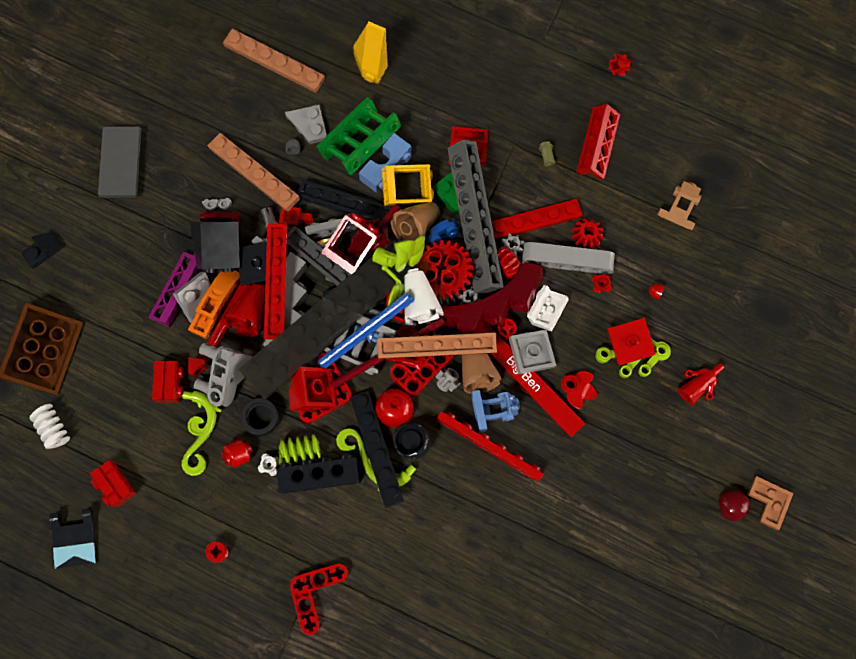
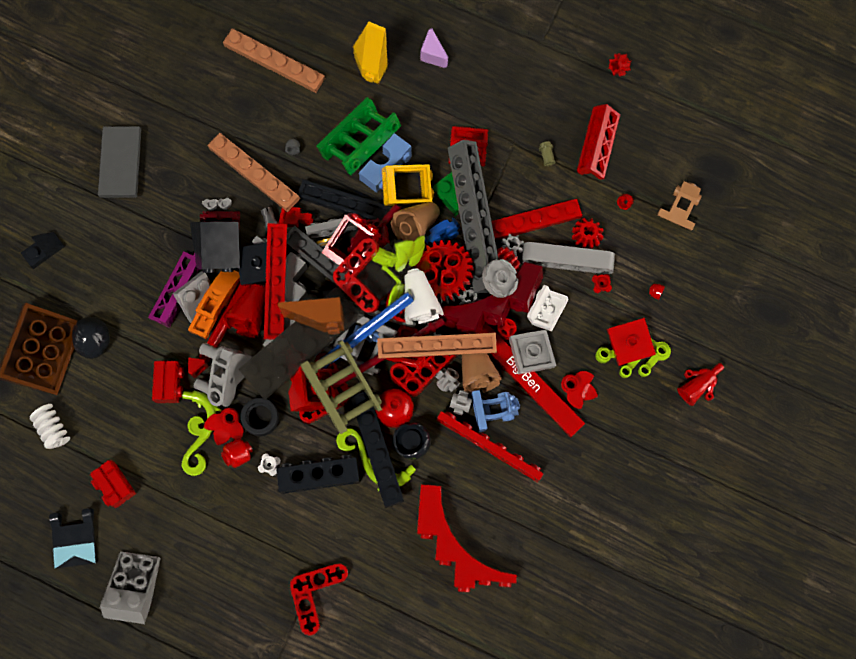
red wheel [205,541,229,563] -> none
lime piece [279,434,321,464] -> none
light grey wing [285,105,327,144] -> none
dark red hair [718,489,750,522] -> none
nougat plate [747,476,793,530] -> none
none -> black piece [72,317,110,359]
none -> light grey slope [100,551,160,624]
none -> red plate [204,408,243,445]
none -> dark orange slope [278,297,344,335]
none -> olive fence [299,340,382,434]
none -> red beam [333,238,380,313]
none -> red arch [417,485,517,592]
none -> lavender slope [421,29,448,68]
none -> light grey gear [450,390,472,416]
none -> light grey tile [482,259,518,298]
none -> red hinge [617,194,634,210]

